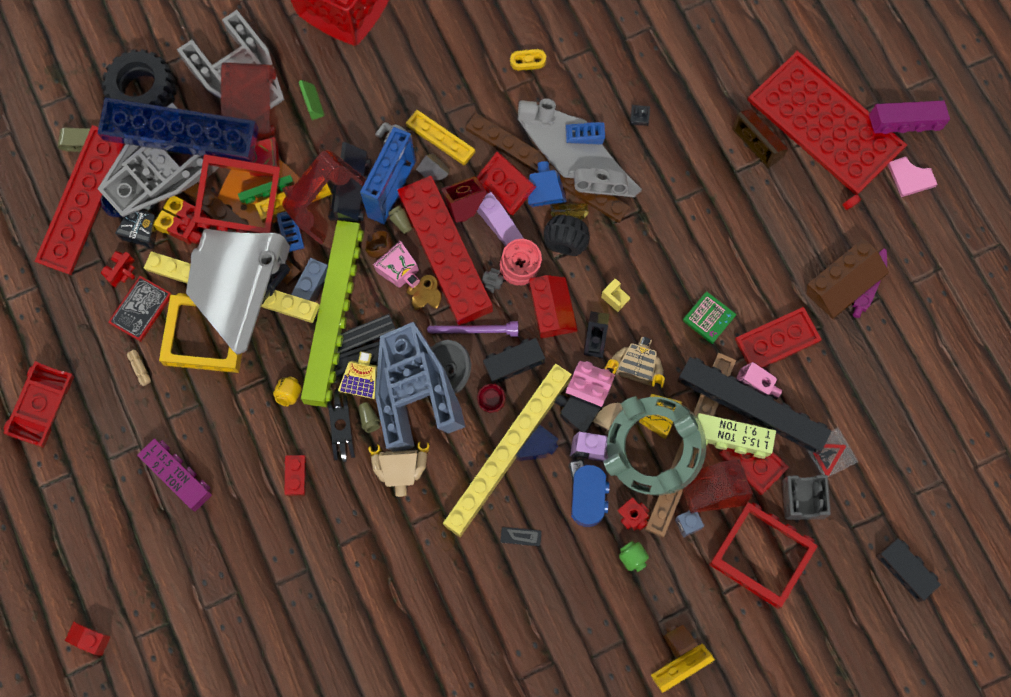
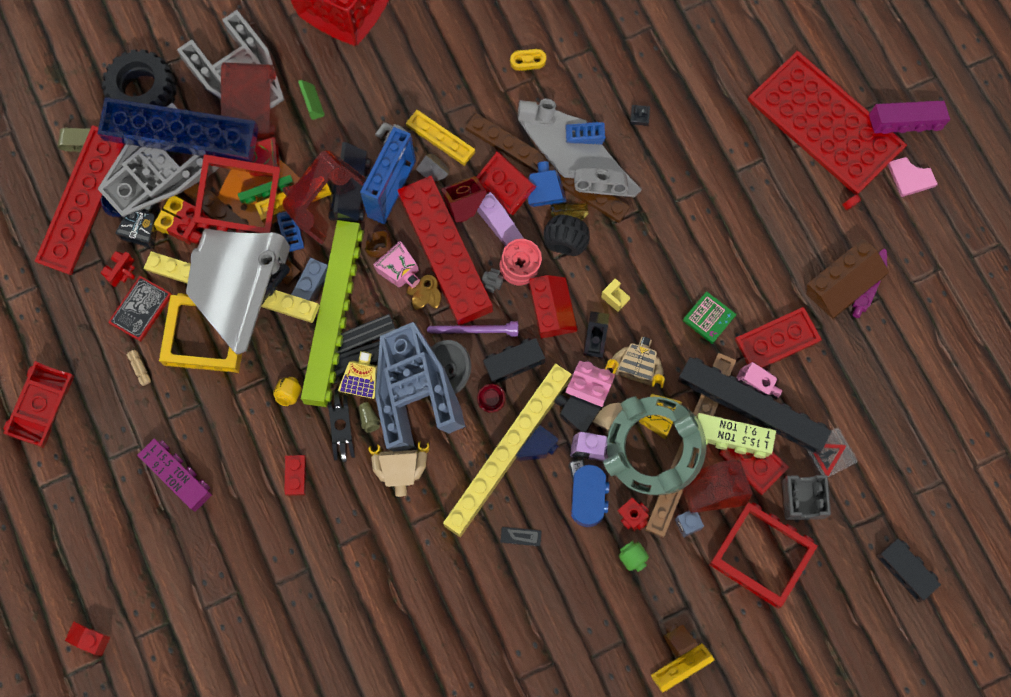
olive cone [388,205,413,234] -> none
dark brown slope [732,109,788,169] -> none

